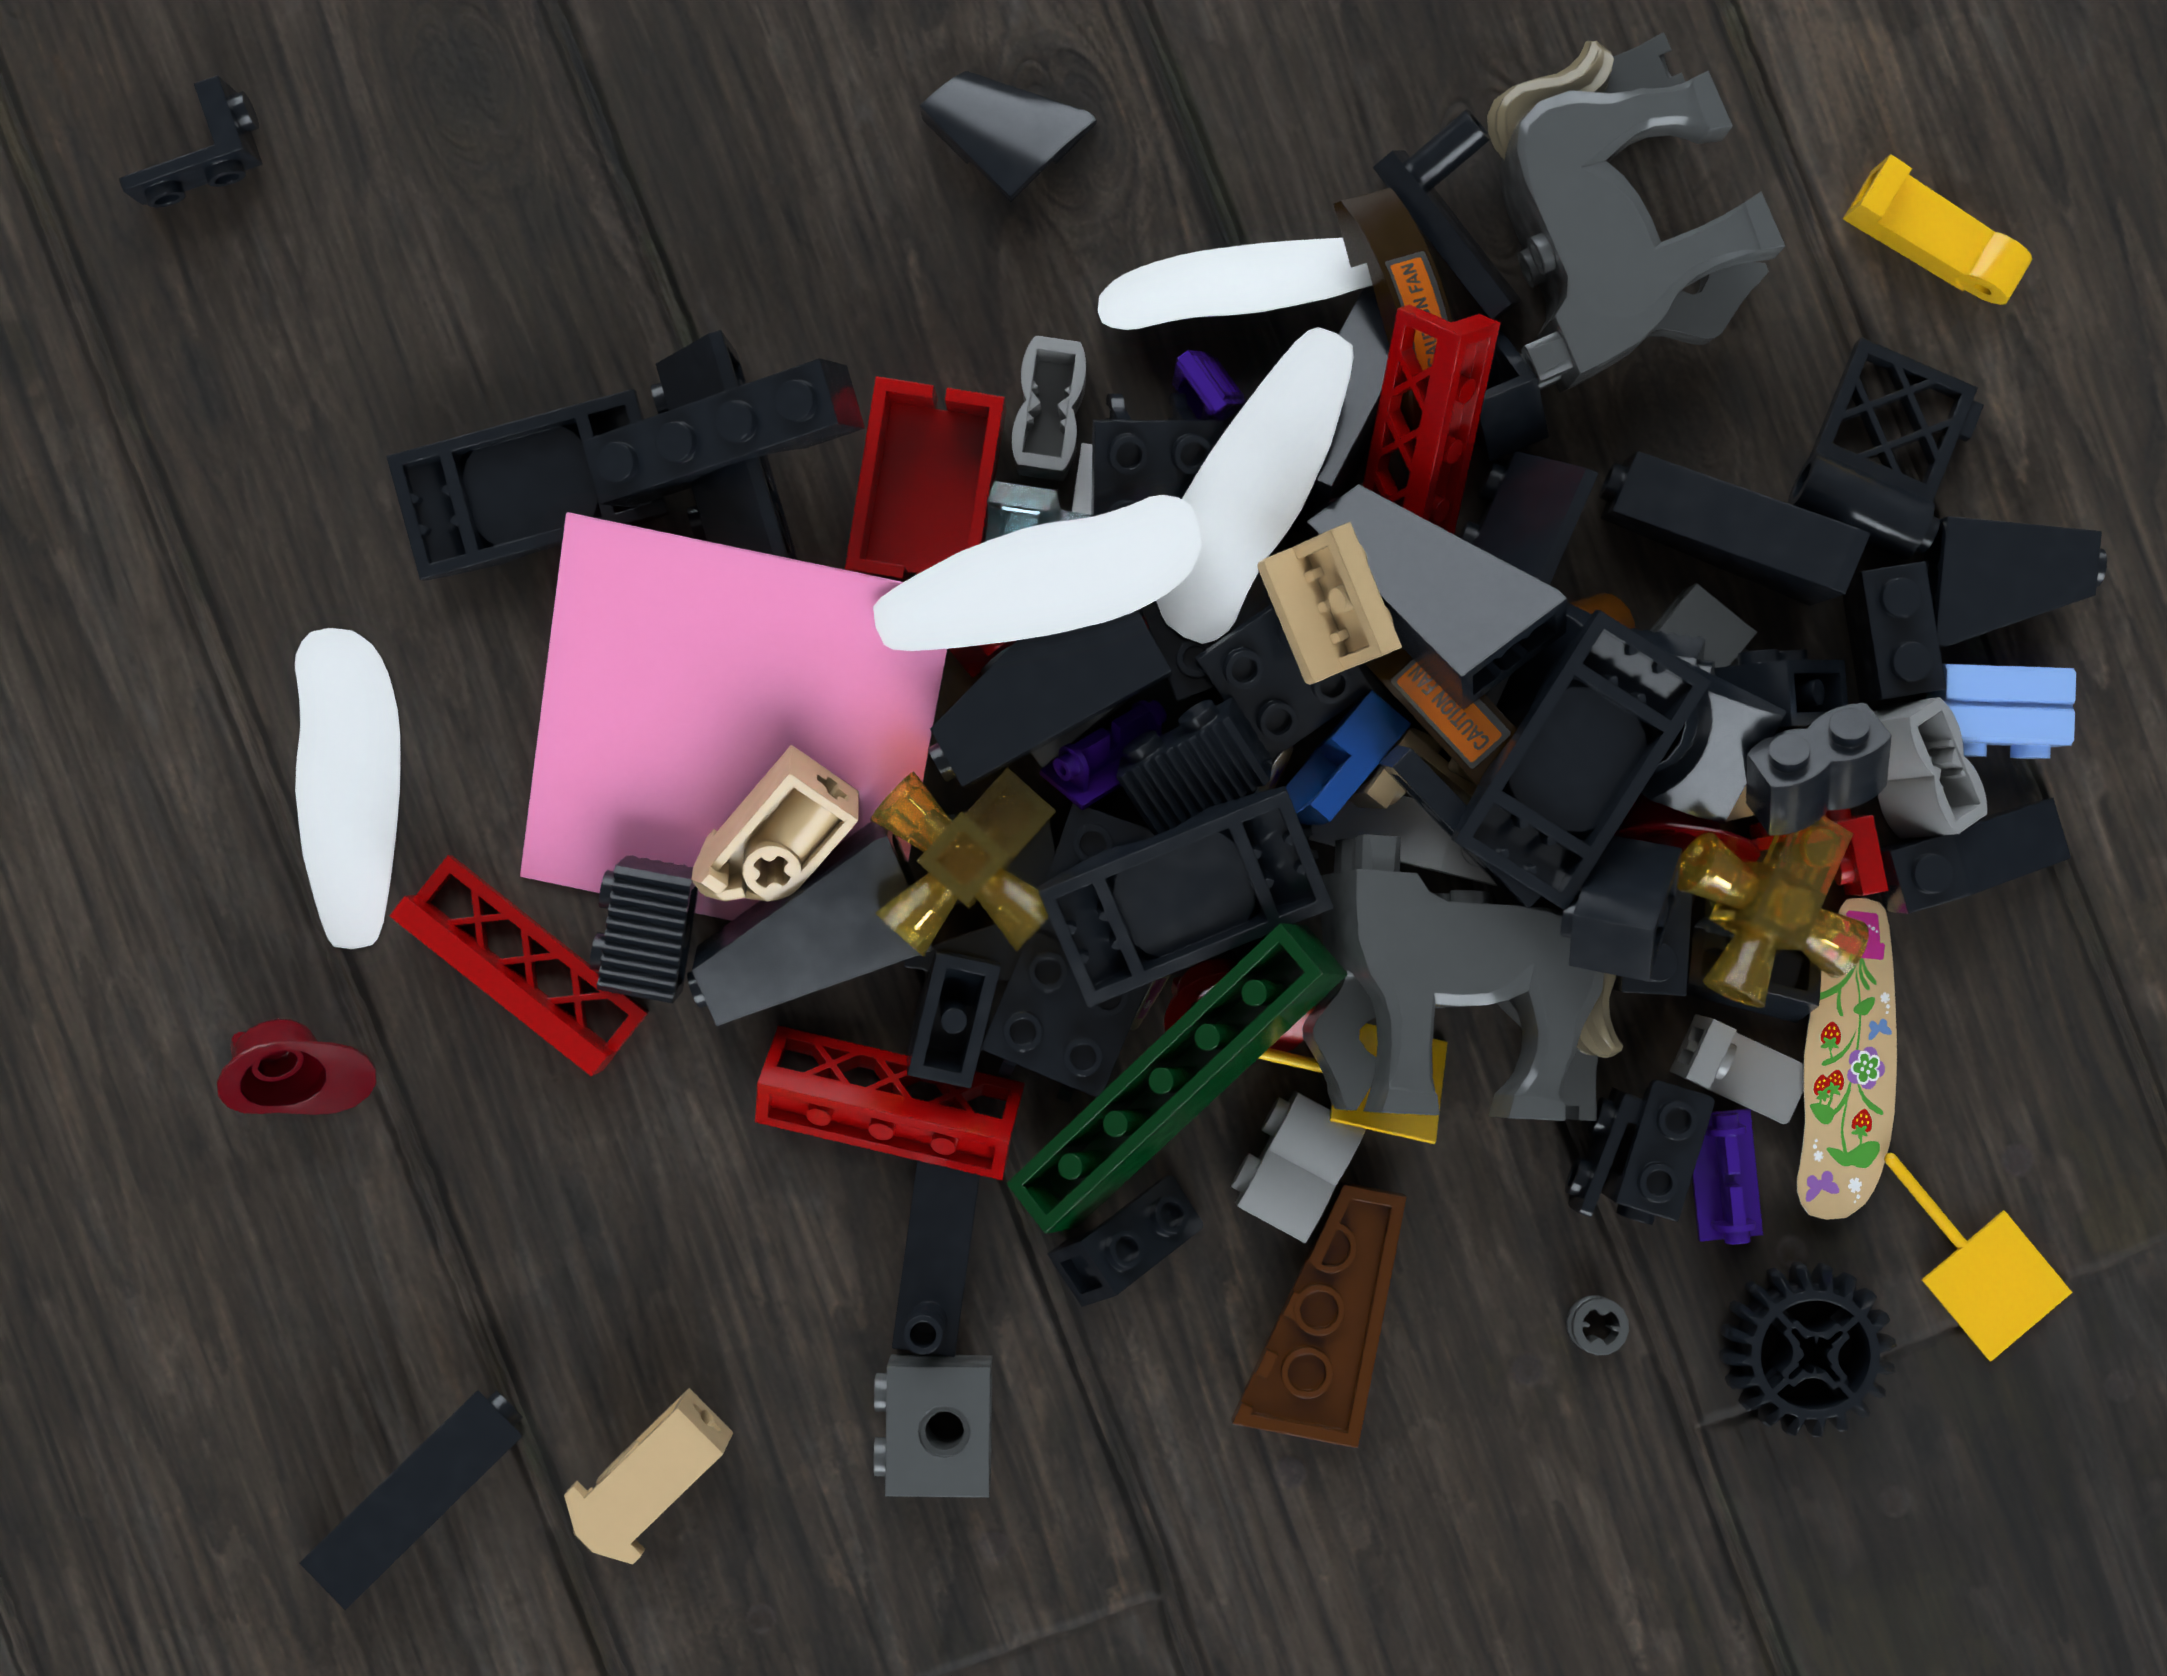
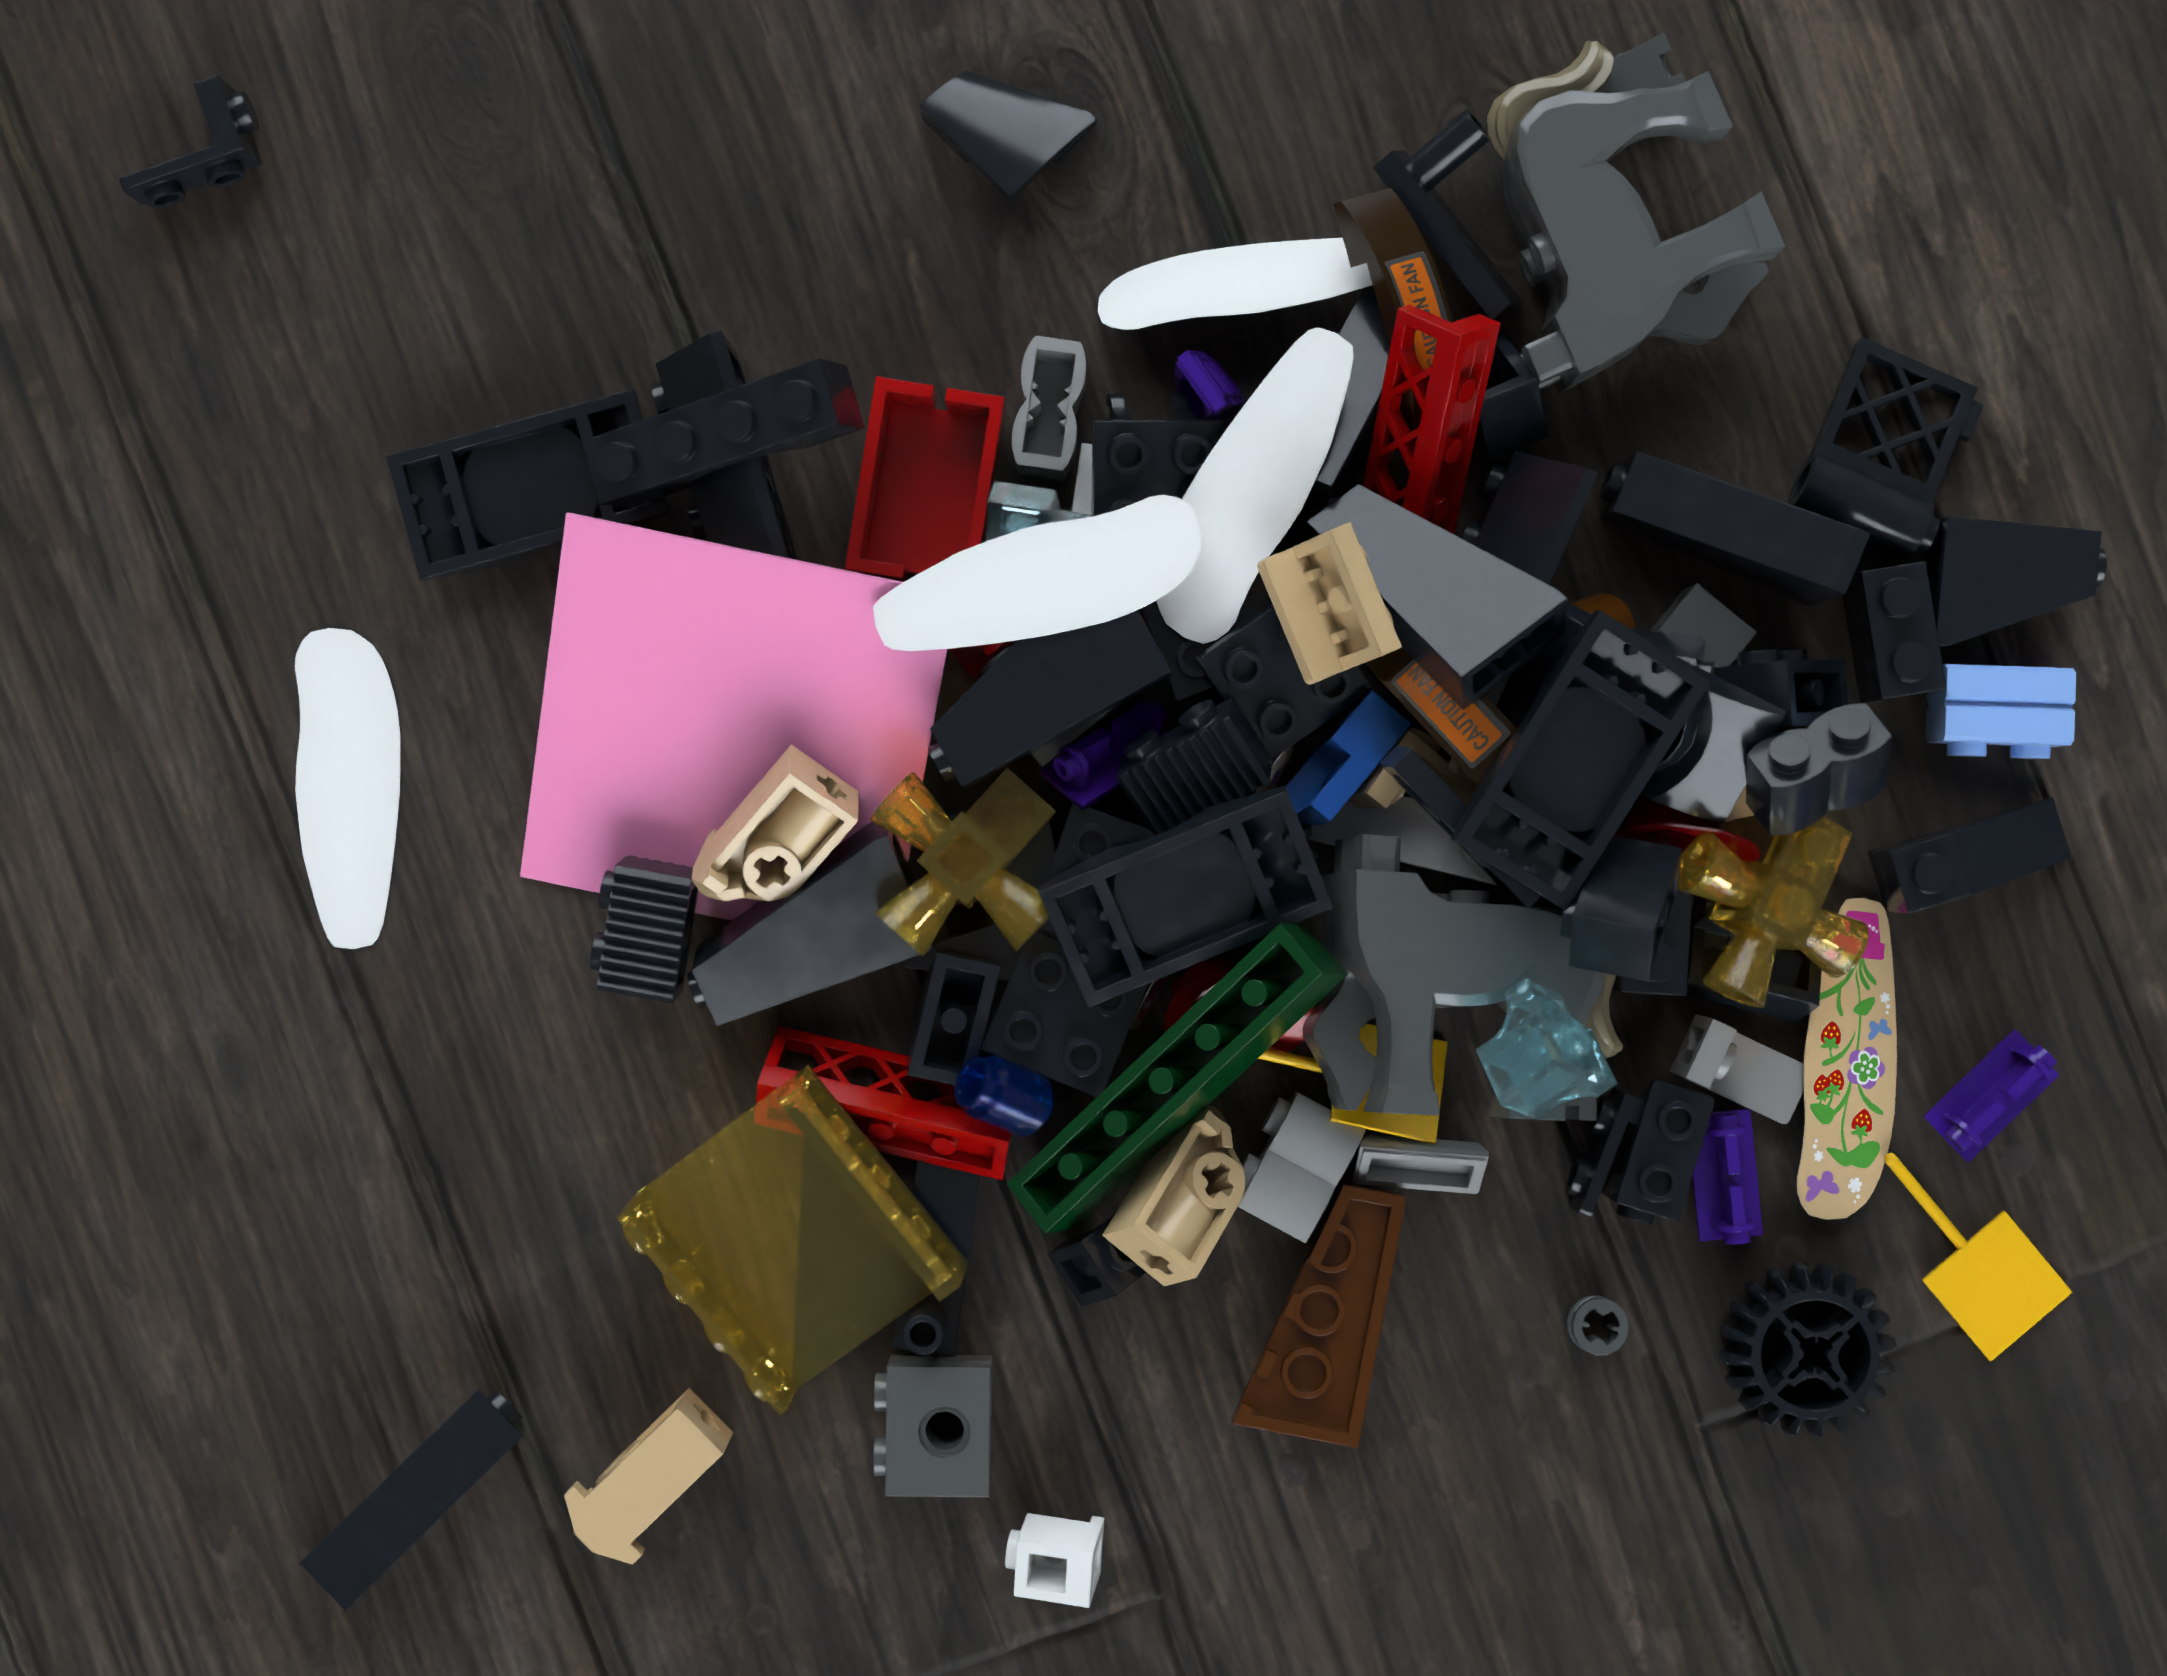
dark red piece [216,1019,376,1115] -> none
red fence [389,855,649,1076] -> none
red bracket [1747,808,1889,896] -> none
yellow leg [1843,154,2033,305] -> none
light grey brick [1873,697,1987,839] -> none
none -> clear yellow panel [617,1065,969,1415]
none -> clear blue brick [954,1055,1053,1136]
none -> white brick [1005,1513,1104,1608]
none -> tan piece [1102,1105,1245,1286]
none -> light grey tile [1352,1134,1489,1194]
none -> clear light blue brick [1476,979,1618,1119]
none -> dark purple hinge [1922,1029,2059,1163]

